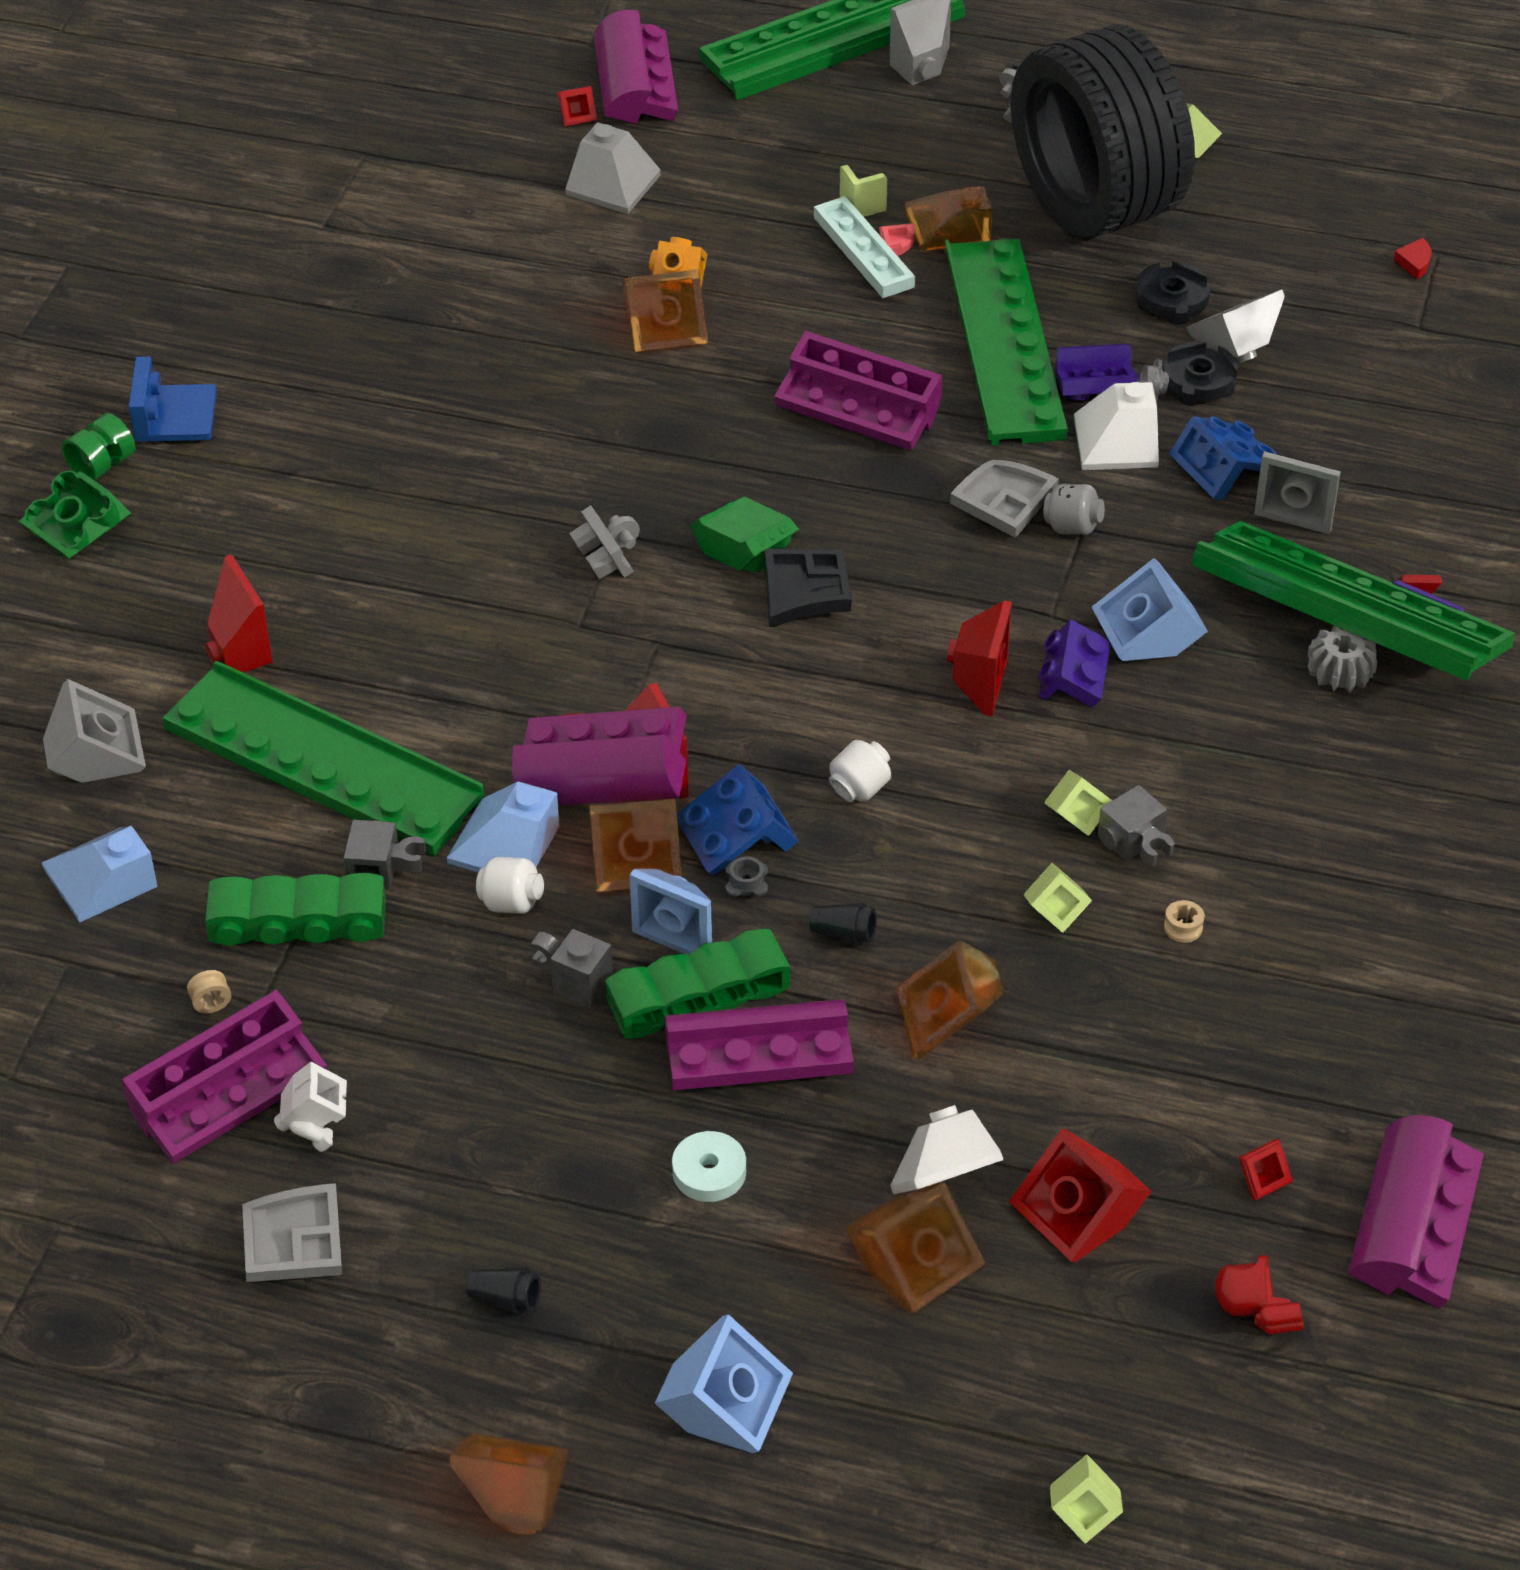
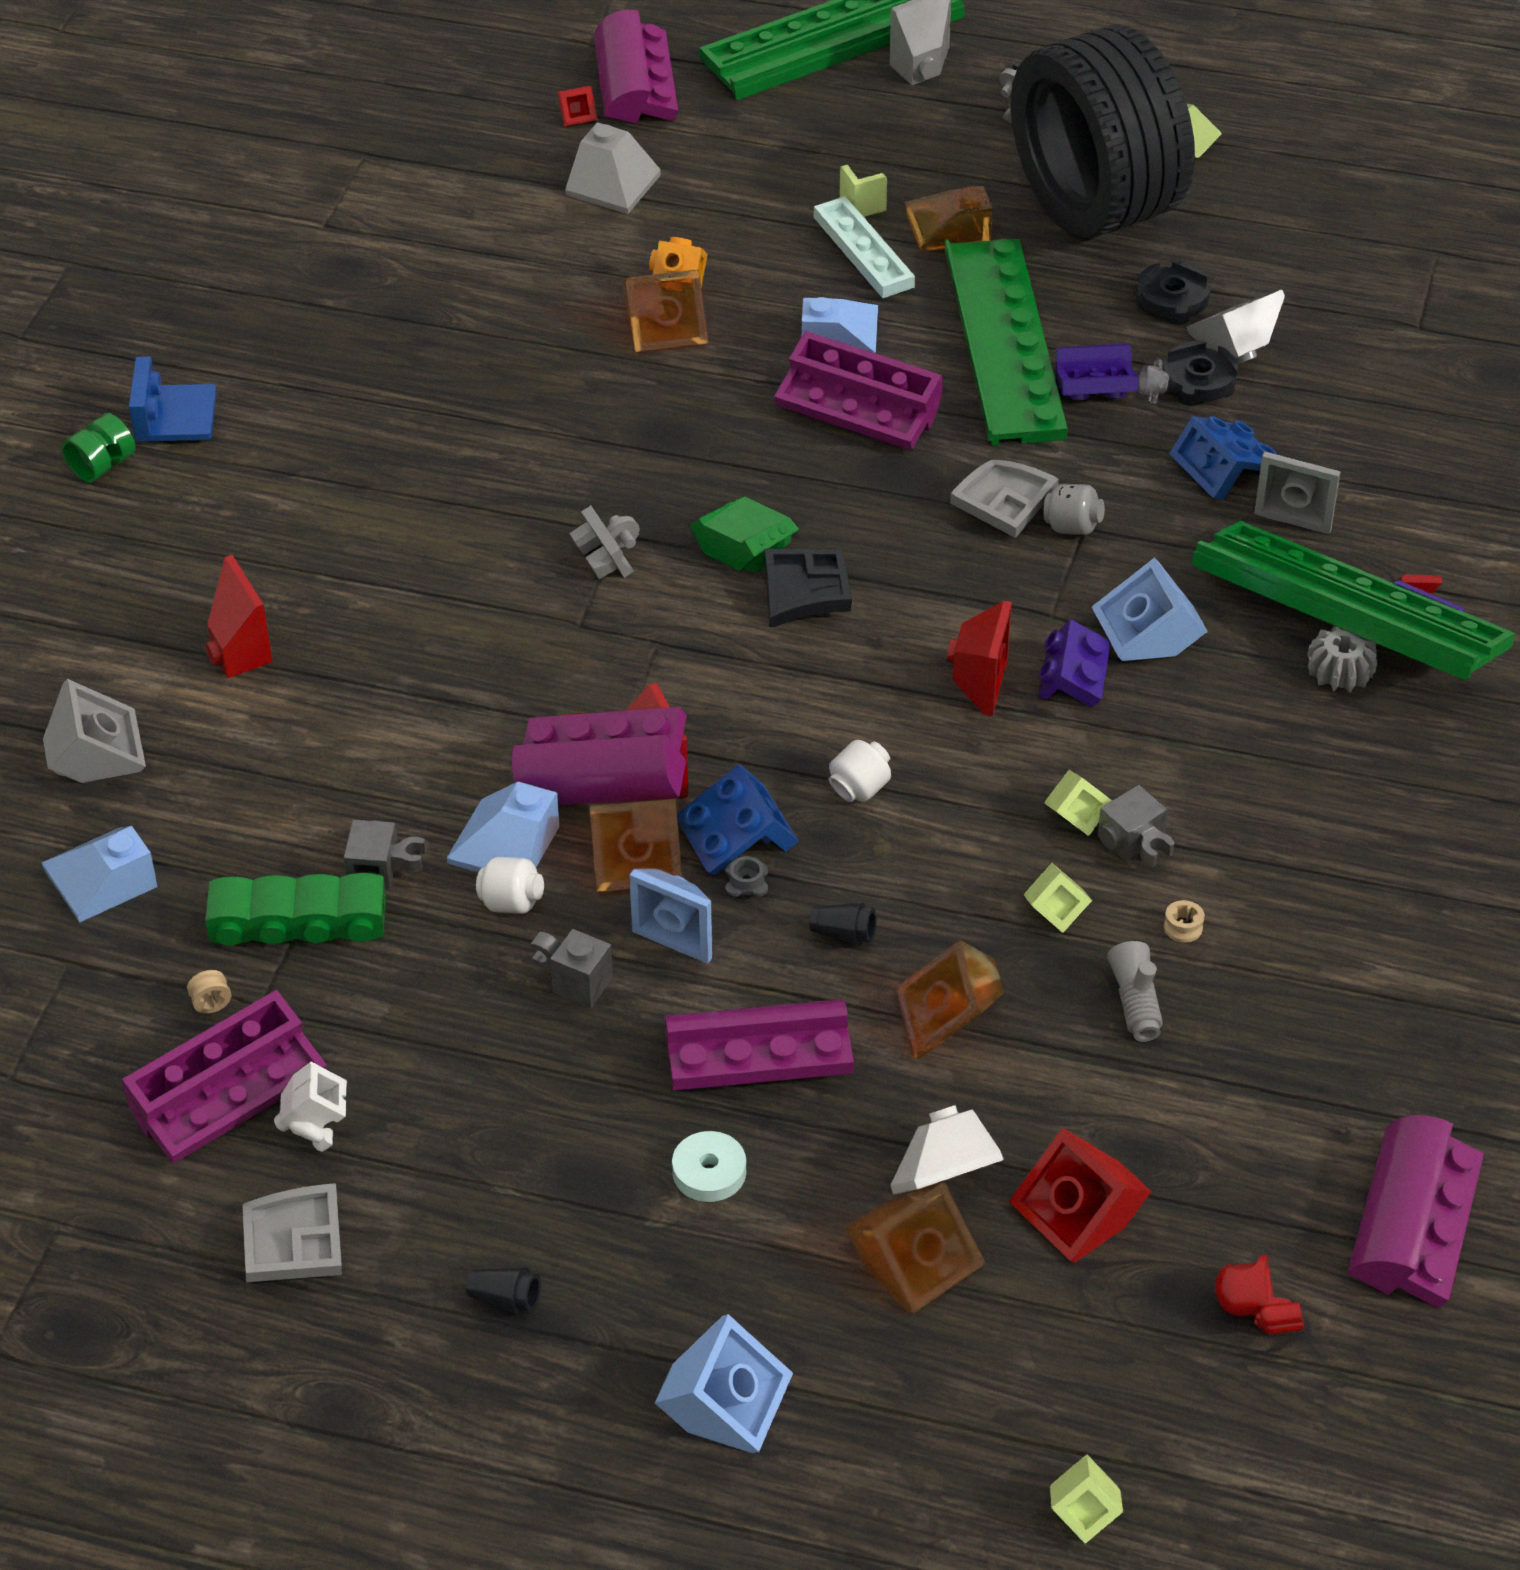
green slope [19,470,131,559] -> none
green plate [162,661,484,857] -> none
clear orange slope [450,1433,569,1535] -> none
green brick [605,929,790,1039] -> none
coral tile [879,223,915,256] -> none
white slope [1073,382,1159,470] -> none
red slope [1238,1138,1293,1200] -> none
red tile [1394,238,1432,279] -> none
none -> light blue slope [801,297,878,353]
none -> light grey piece [1107,941,1163,1042]

